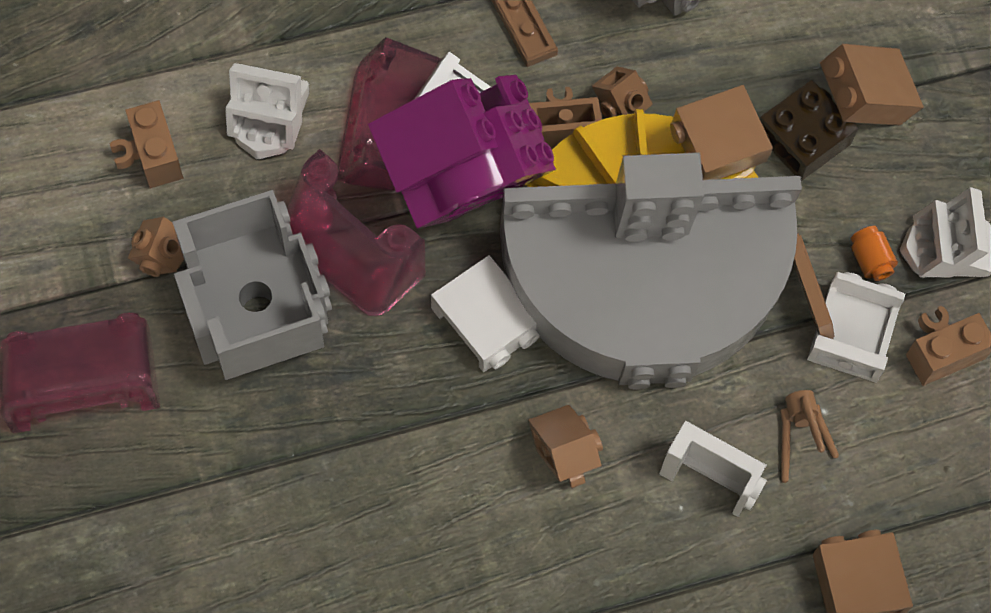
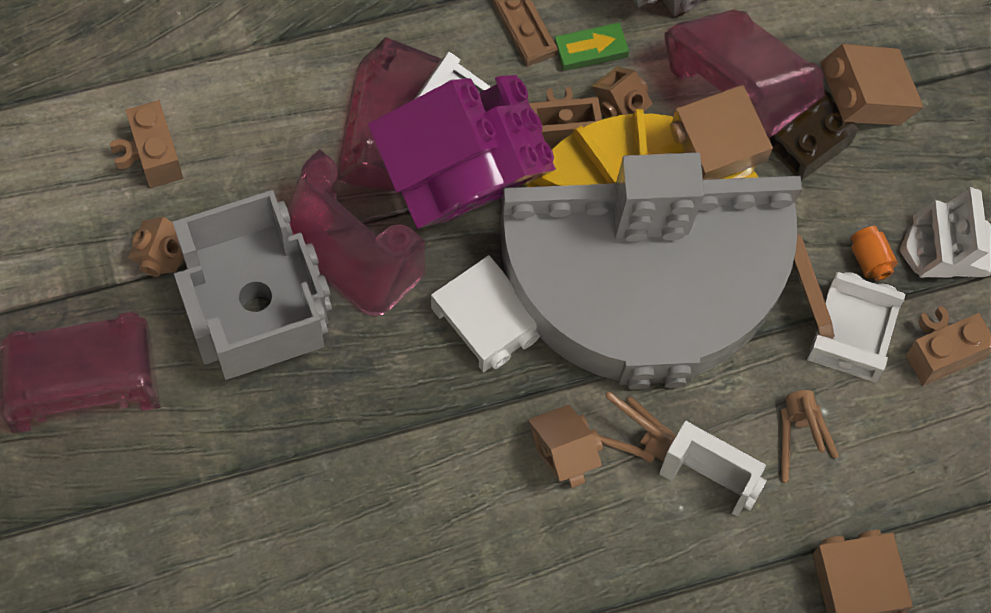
white piece [225,63,309,160] -> none
none -> bright green tile [554,22,629,71]
none -> medium nougat plant [599,392,677,463]
none -> clear pink windscreen [664,9,825,138]

